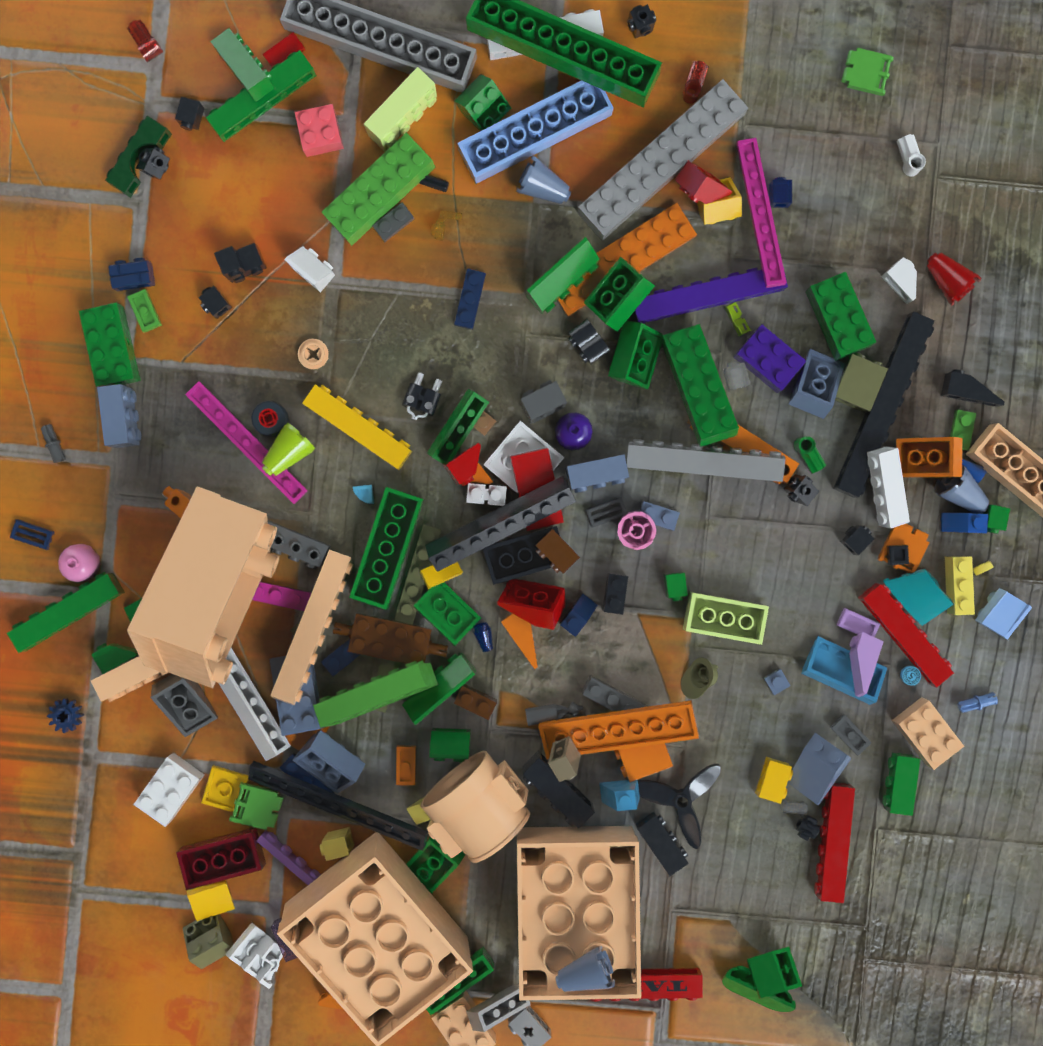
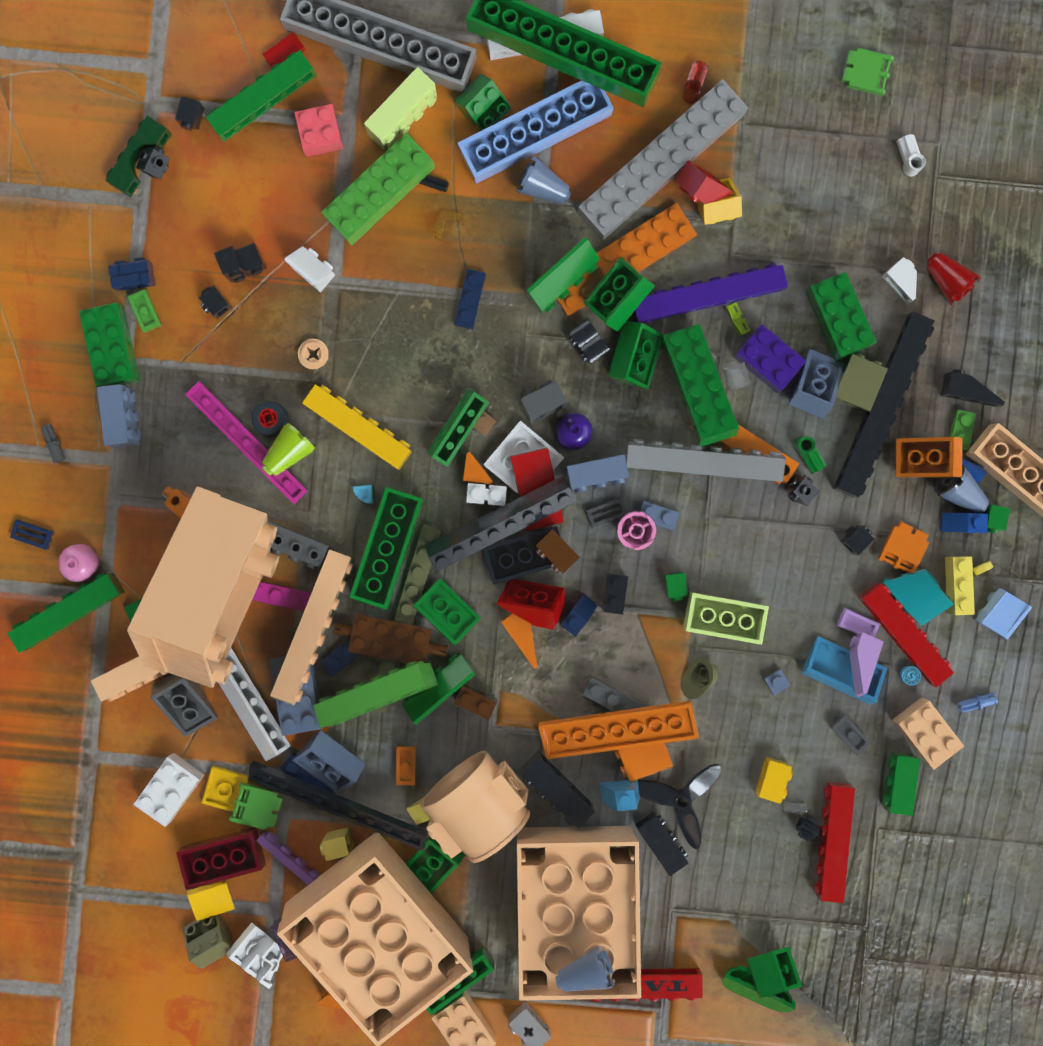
dark blue gear [47,698,84,733] -> none
green slope [91,643,139,674] -> none
clear red piece [127,20,163,63] -> none
green brick [210,28,274,102] -> none
dark grey plate [372,202,414,242] -> none
black piece [402,372,442,420] -> none
yellow tile [420,562,463,589] -> none
green slope [429,728,471,762] -> none
red slope [443,442,481,486] -> none
light grey brick [466,985,531,1032] -> none
clear blue cone [473,622,493,652] -> none
dark grey wheel [525,702,583,726] -> none
dark tan brick [548,736,581,782] -> none
black brick [627,4,656,39] -> none
dark pink plate [736,138,786,288] -> none
clear blue brick [769,177,792,208] -> none
sand blue slope [787,733,852,805] -> none
white brick [867,446,910,529] -> none
black tile [887,545,909,565] -> none

